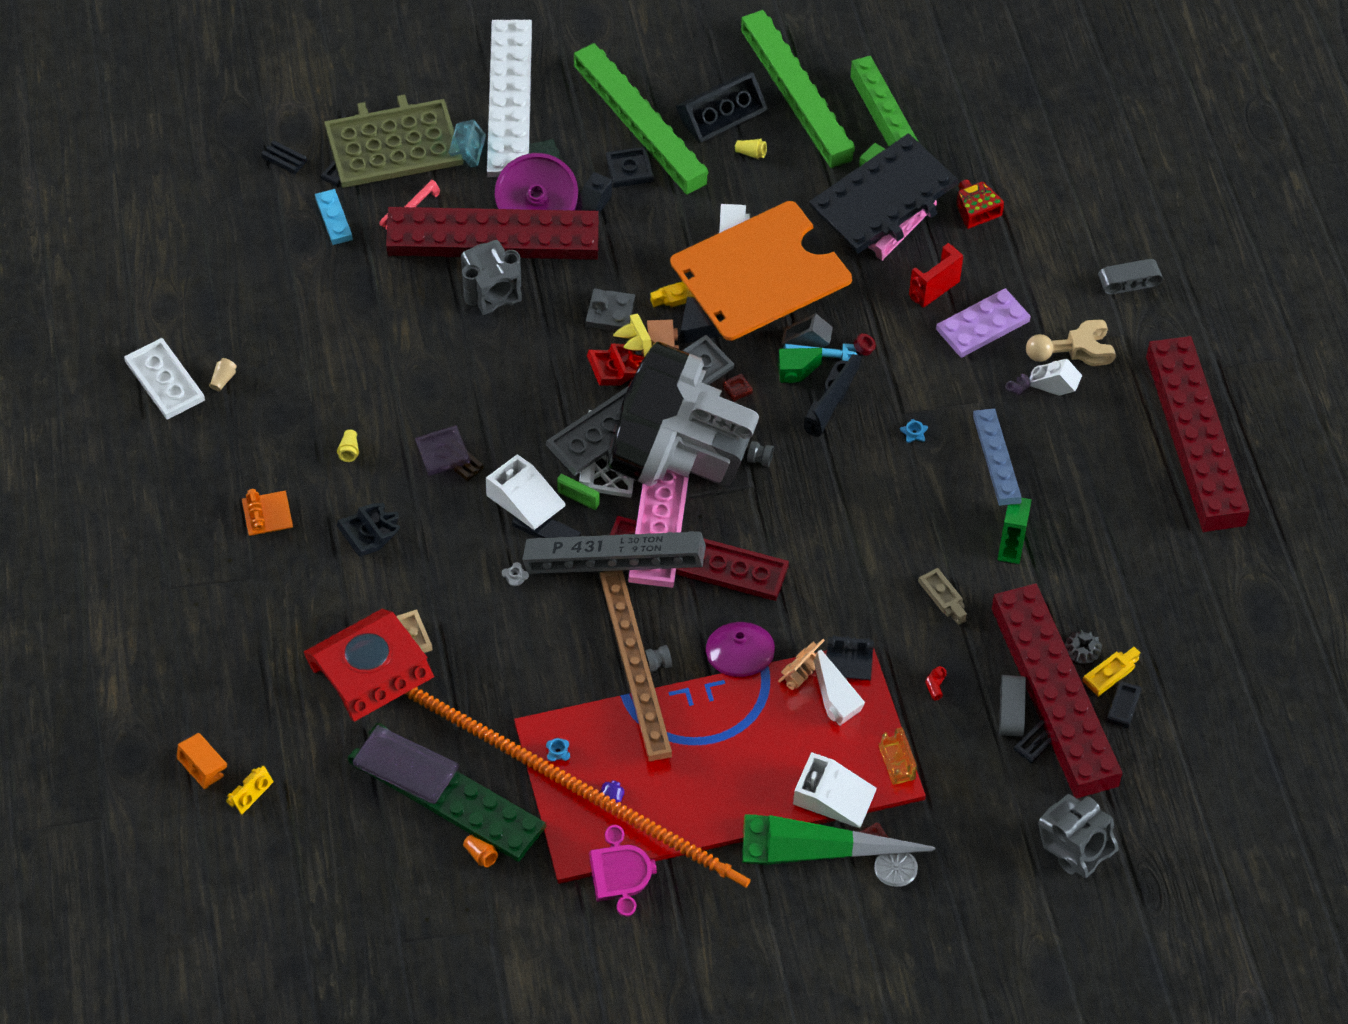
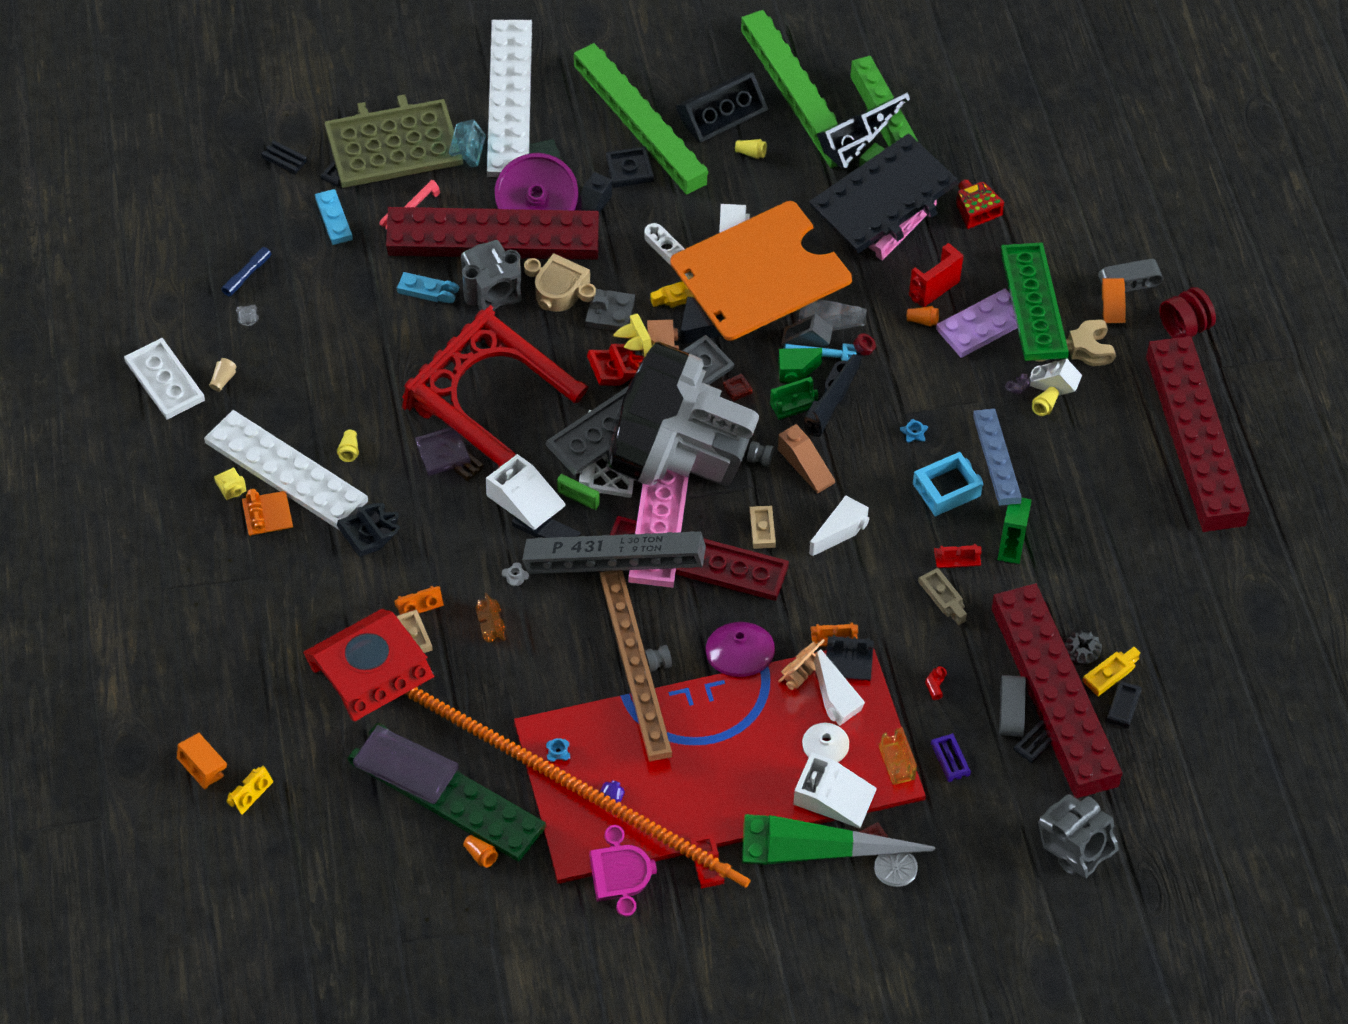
none -> white plate [204,410,368,530]
none -> light yellow bracket [214,468,247,500]
none -> dark blue piece [221,247,272,297]
none -> clear plate [236,305,259,326]
none -> orange hinge [394,586,444,615]
none -> medium azure hinge [397,272,459,304]
none -> red arch [402,305,588,468]
none -> clear orange hinge [475,593,505,642]
none -> tan piece [524,253,596,312]
none -> white beam [645,223,694,279]
none -> red slope [690,833,724,889]
none -> tan plate [750,506,776,549]
none -> green hinge [770,377,818,420]
none -> nougat slope [778,424,835,494]
none -> clear slope [798,299,867,331]
none -> white dish [802,723,849,762]
none -> white slope [809,496,869,556]
none -> orange hinge [810,622,858,647]
none -> black wedge [817,93,910,169]
none -> orange cone [907,306,939,327]
none -> medium azure window [913,452,983,516]
none -> dark purple tile [931,733,971,782]
none -> red hinge [934,544,982,568]
none -> green plate [1001,243,1069,361]
none -> light yellow cone [1032,387,1059,416]
none -> orange slope [1102,278,1126,323]
none -> dark red wheel [1159,287,1216,338]

